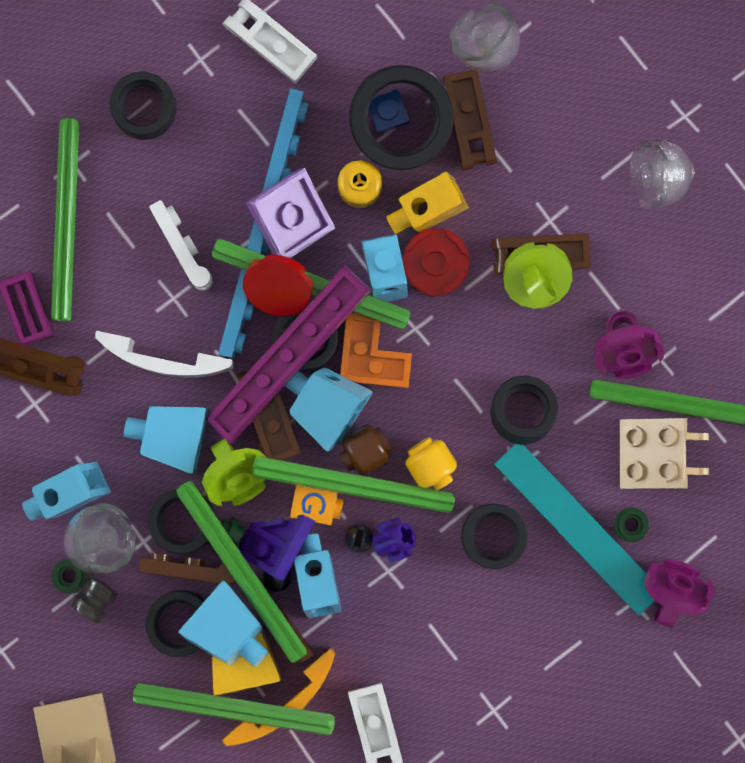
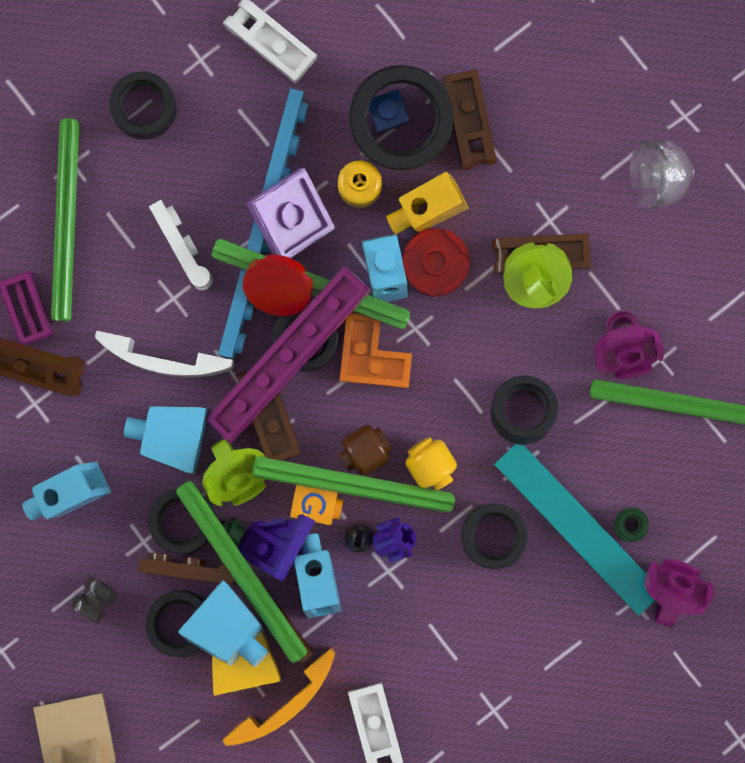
dark green plate [52,558,87,593] -> none
clear cylinder [63,503,136,575] -> none
bright green axle [133,683,335,736] -> none
black hinge [263,569,291,592] -> none
medium azure torso [285,368,373,451] -> none
clear cylinder [450,3,520,74] -> none
tan plate [620,418,709,489] -> none

